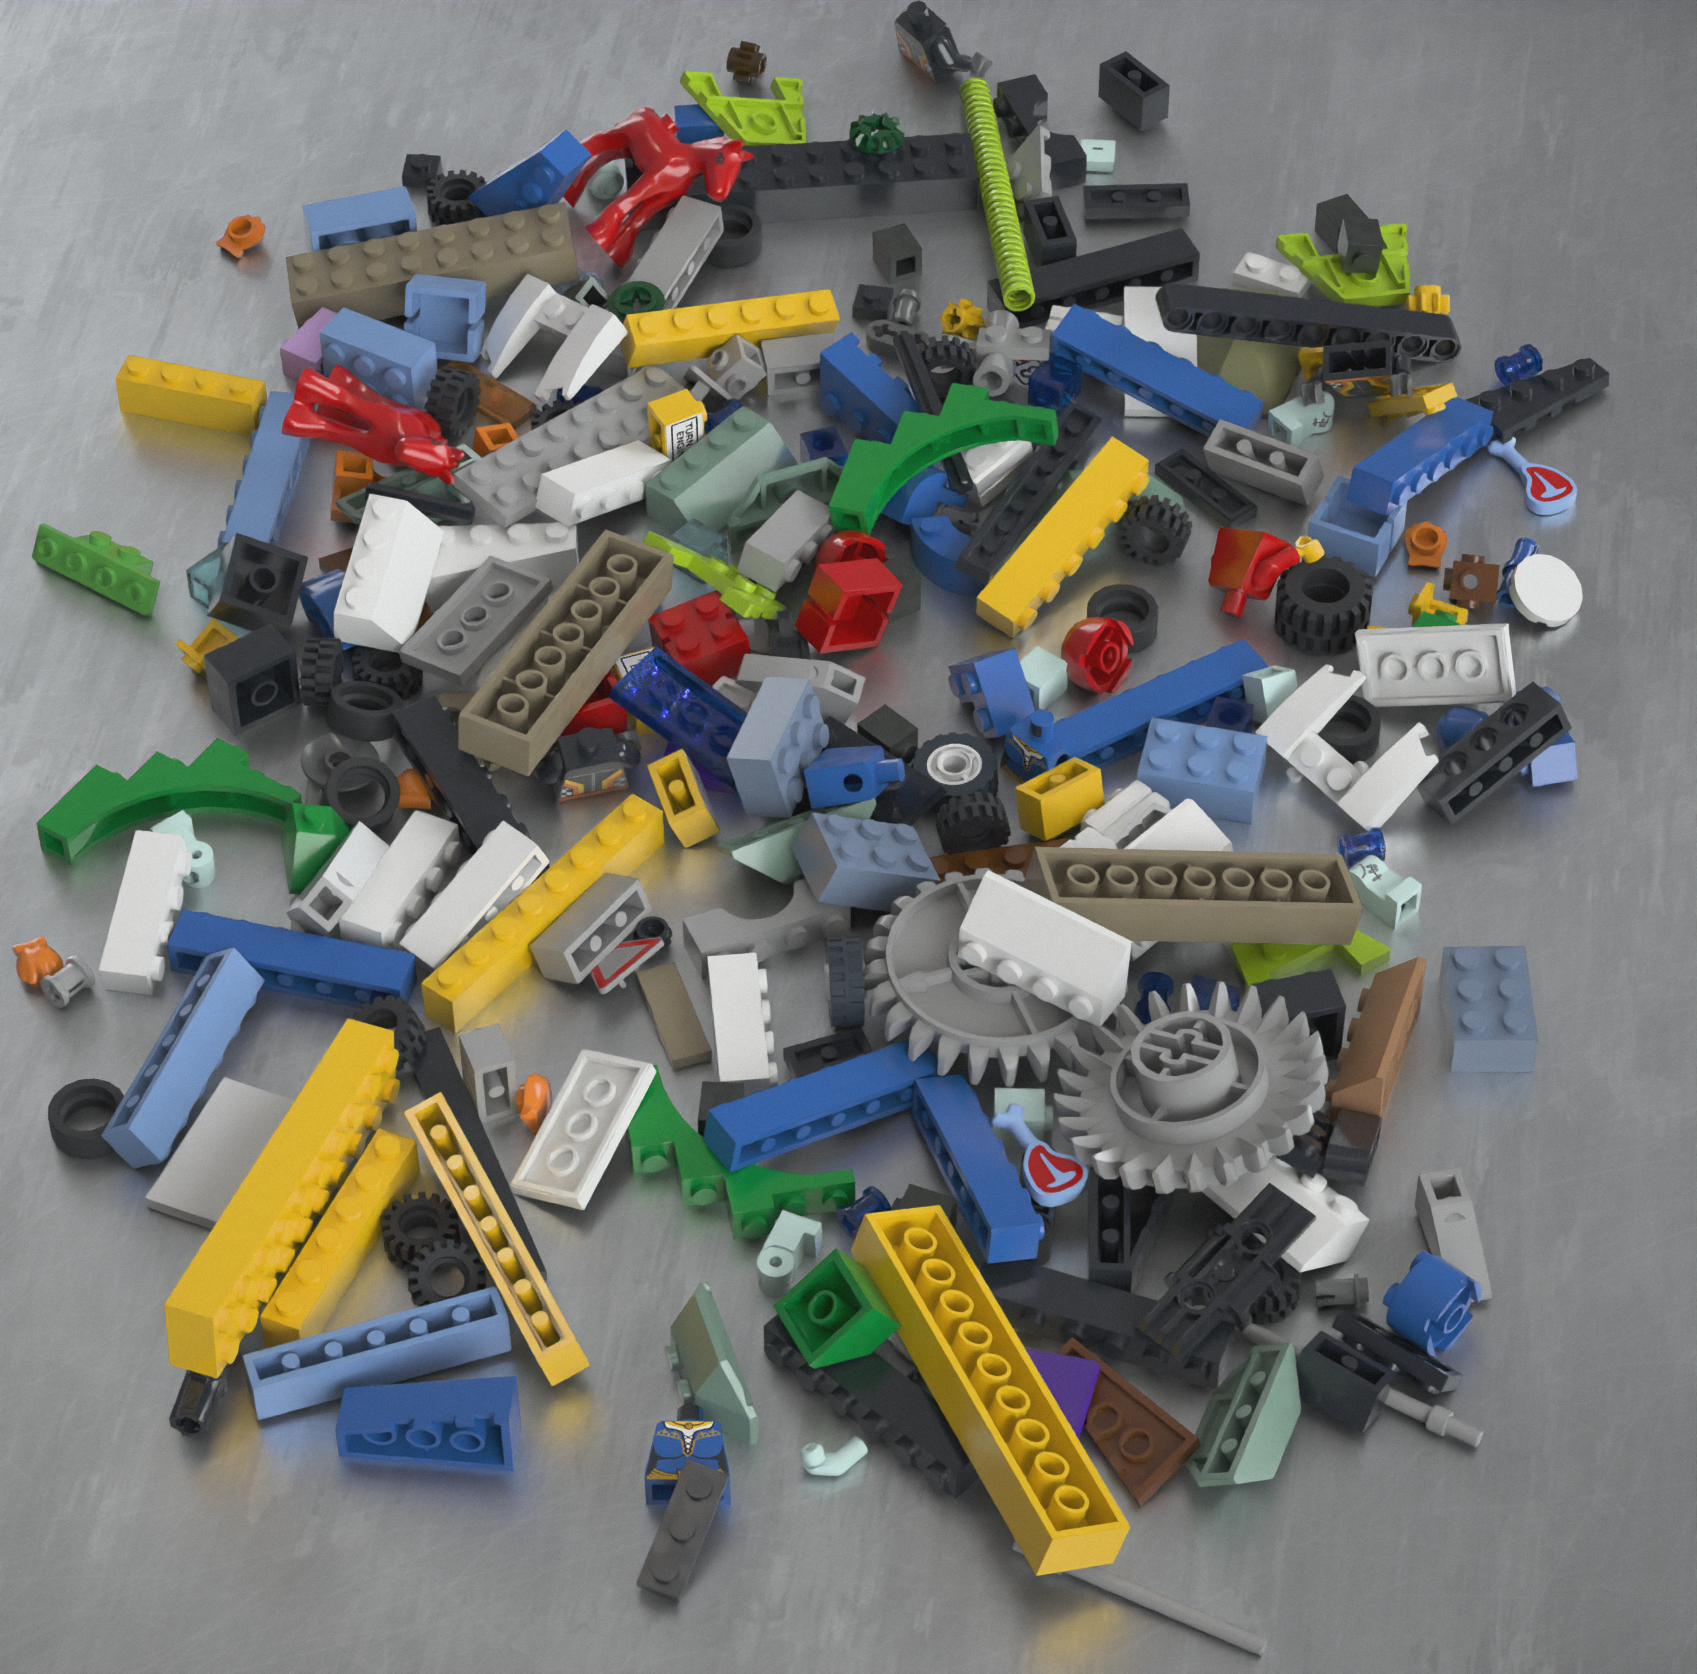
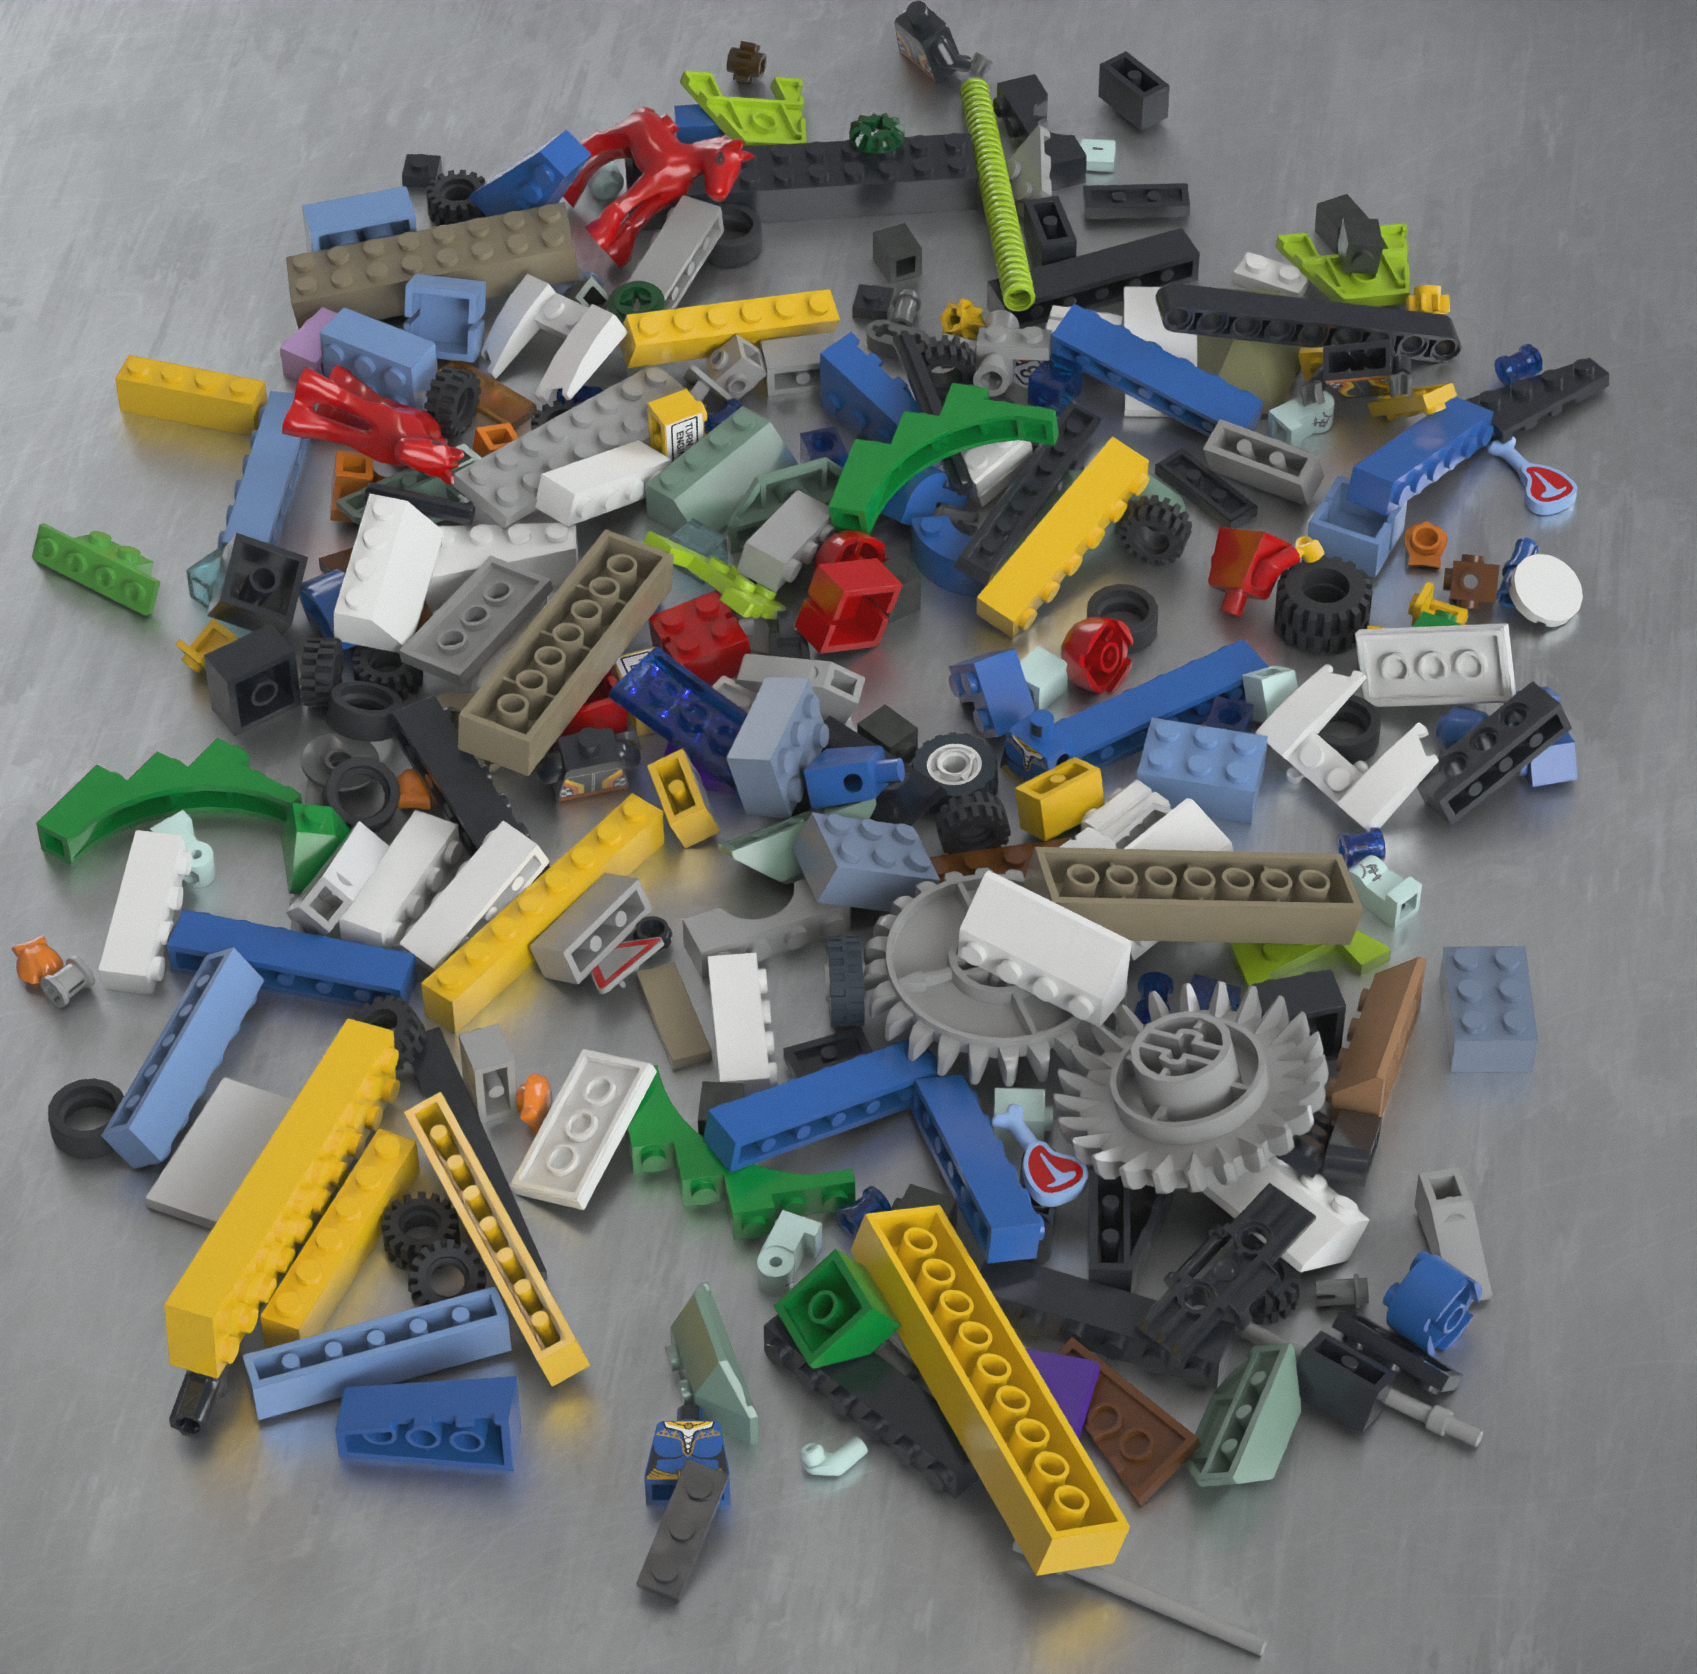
orange animal [216,215,265,258] -> none

